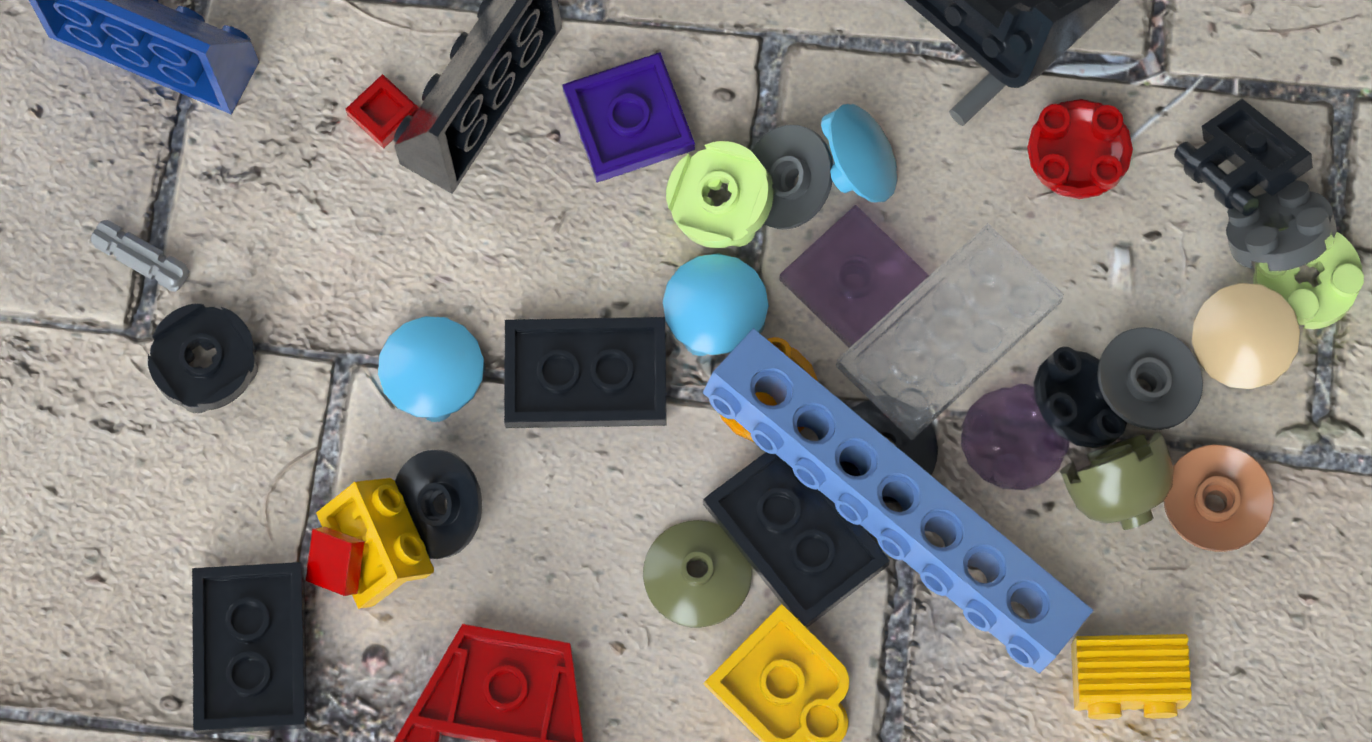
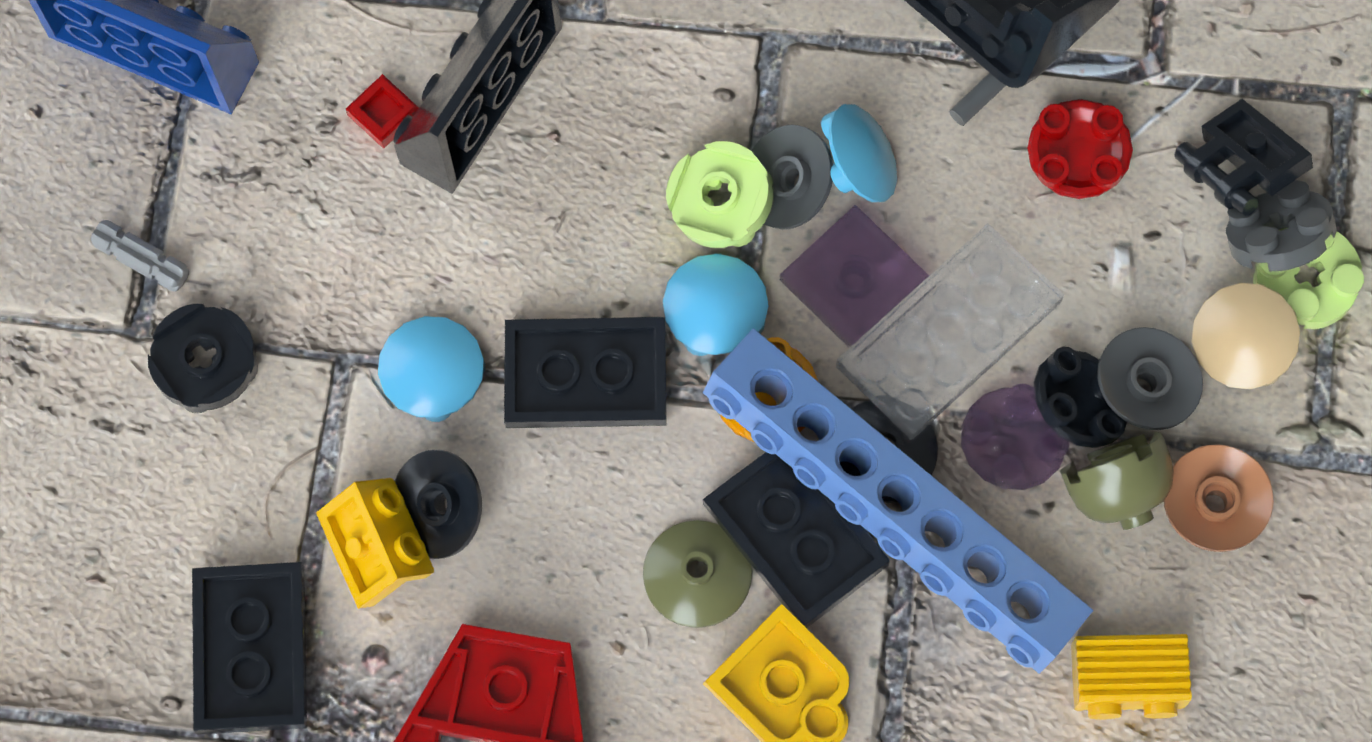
red tile [305,527,365,596] -> none
dark purple plate [562,52,695,183] -> none

